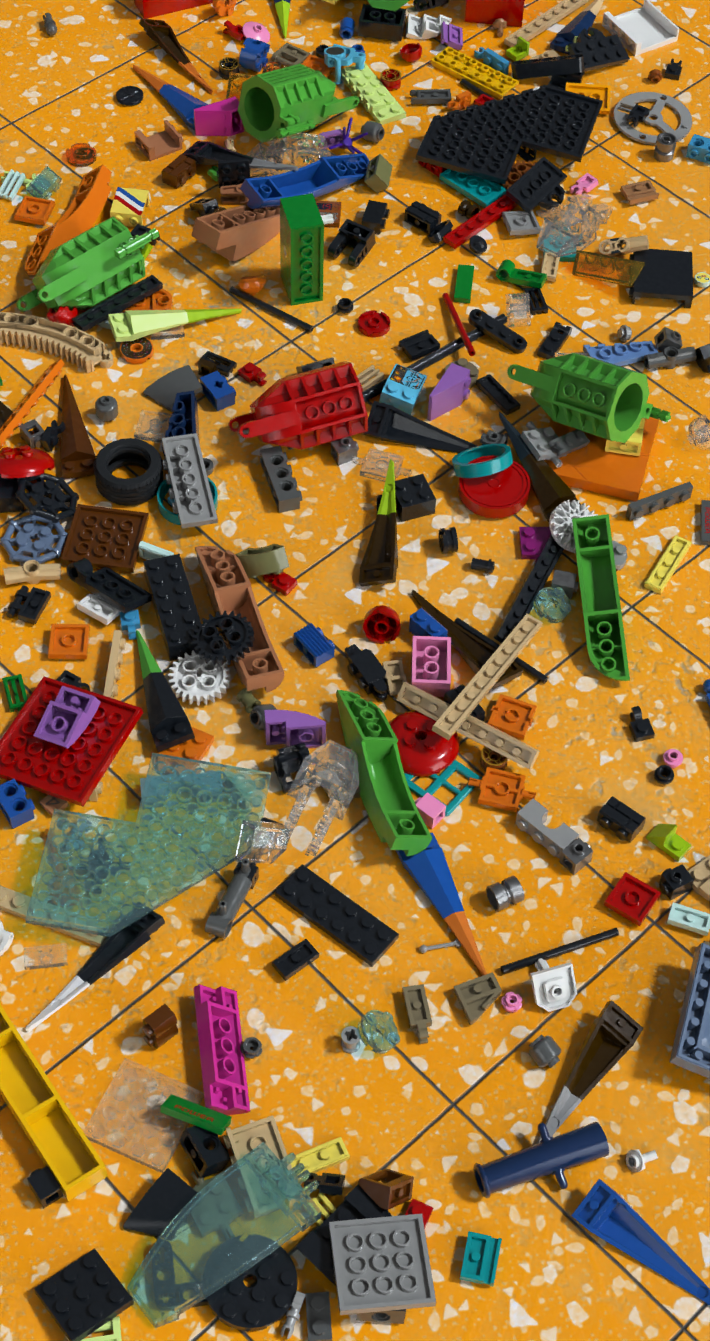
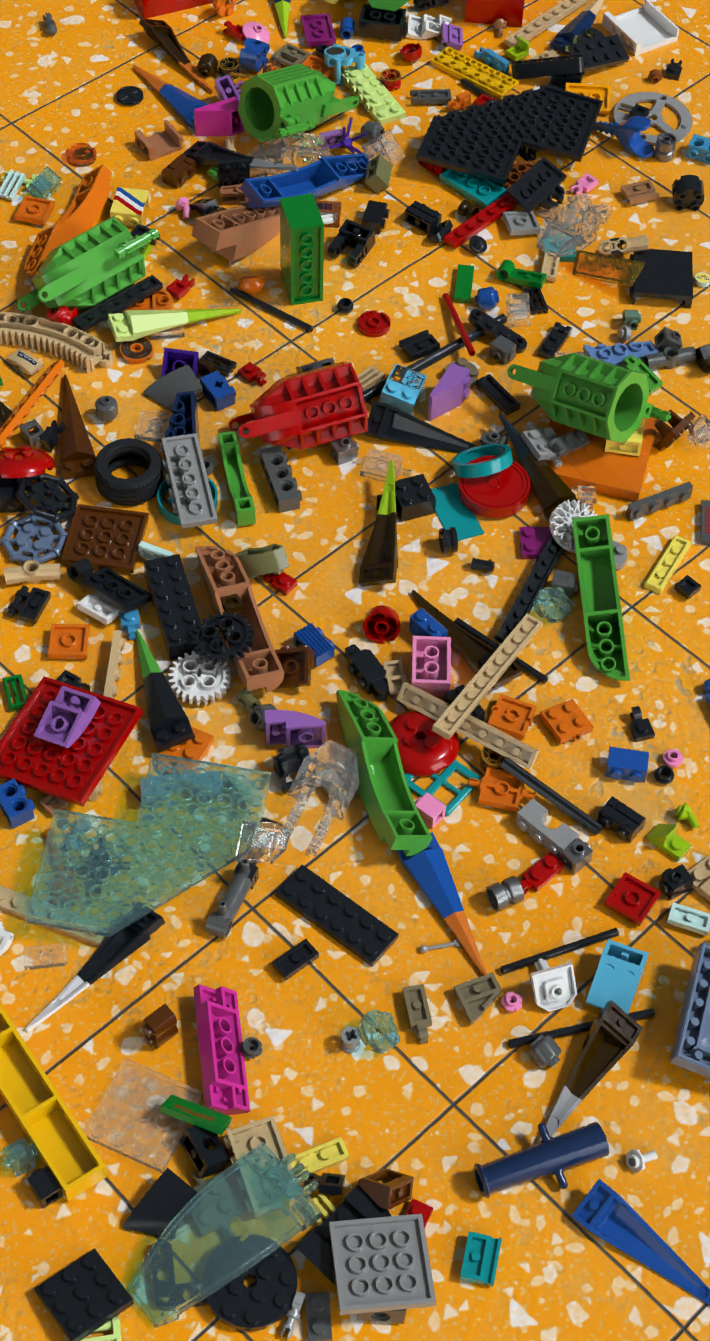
none -> clear light blue brick [2,1137,39,1177]
none -> tan slope [6,349,44,375]
none -> dark purple slope [161,347,199,377]
none -> red plate [166,274,195,300]
none -> bright pink plate [176,197,190,219]
none -> dark brown head [197,53,218,77]
none -> medium lavender brick [214,74,243,101]
none -> bright green arch [218,431,256,526]
none -> dark brown plate [220,594,244,615]
none -> reddish brown plate [275,645,315,689]
none -> magenta plate [301,13,336,47]
none -> clear brick [361,129,406,166]
none -> teal piece [431,482,484,541]
none -> blue head [475,287,499,310]
none -> dark grey brick [489,335,516,365]
none -> black axle [500,757,603,835]
none -> black piece [508,1008,655,1048]
none -> red plate [520,851,565,895]
none -> orange plate [539,699,594,744]
none -> clear plate [577,486,597,512]
none -> medium azure slope [586,939,649,1014]
none -> blue animal [593,116,654,159]
none -> blue brick [605,747,649,783]
none -> sand green plate [622,310,641,330]
none -> bright green hinge [622,355,663,395]
none -> reddish brown plate [654,410,696,451]
none -> black brick [672,175,704,211]
none -> black plate [674,575,701,599]
none -> lime plate [675,802,700,830]

